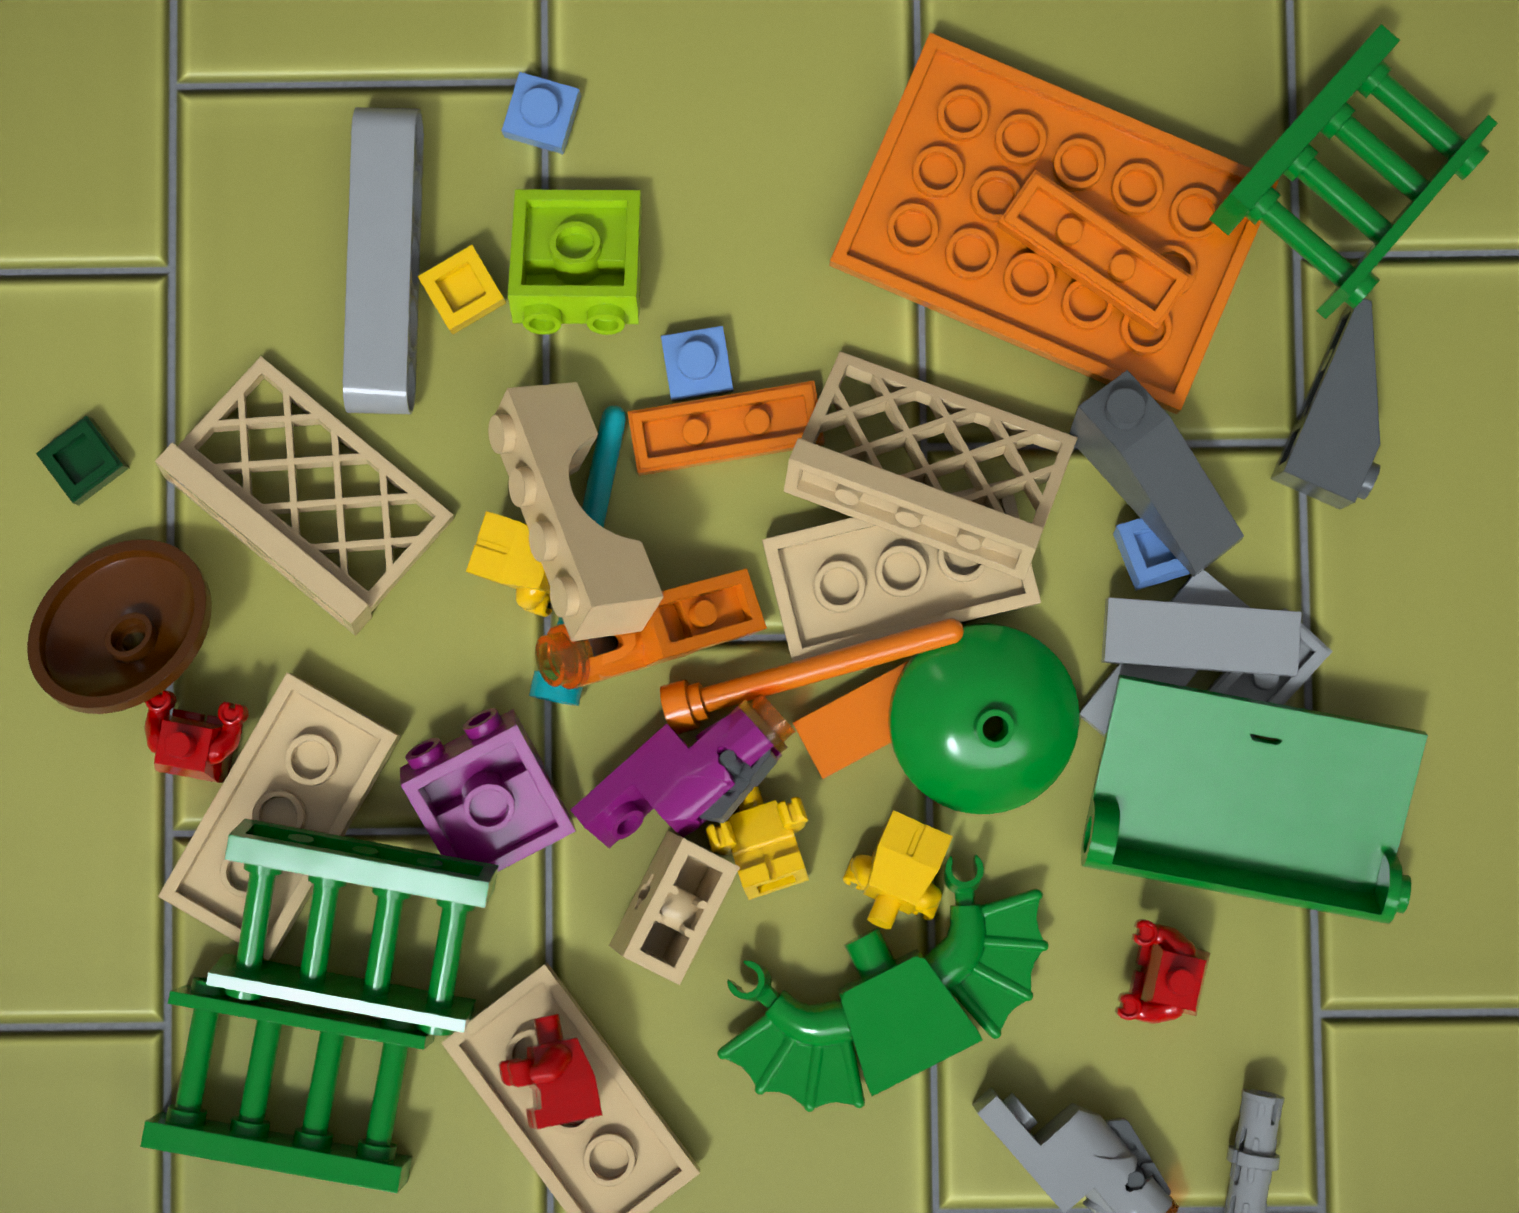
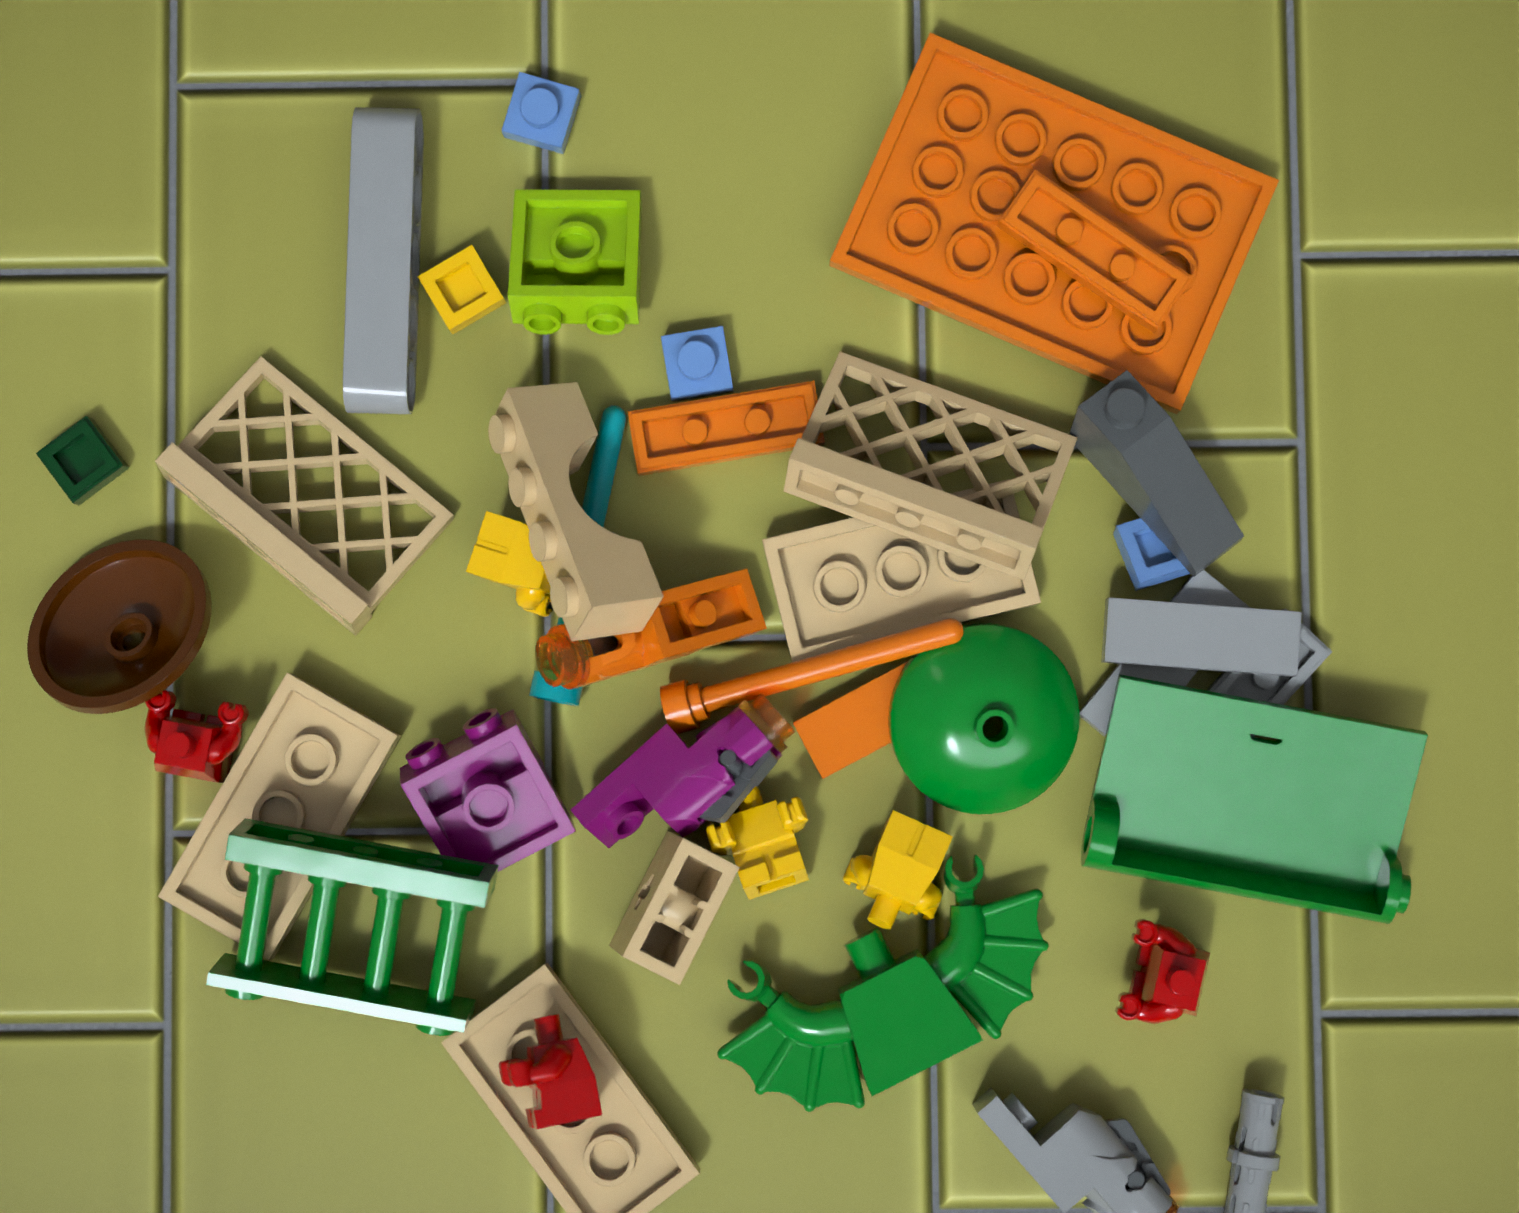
green fence [140,977,435,1193] -> none
green fence [1209,24,1498,319] -> none
dark grey slope [1270,298,1381,510] -> none

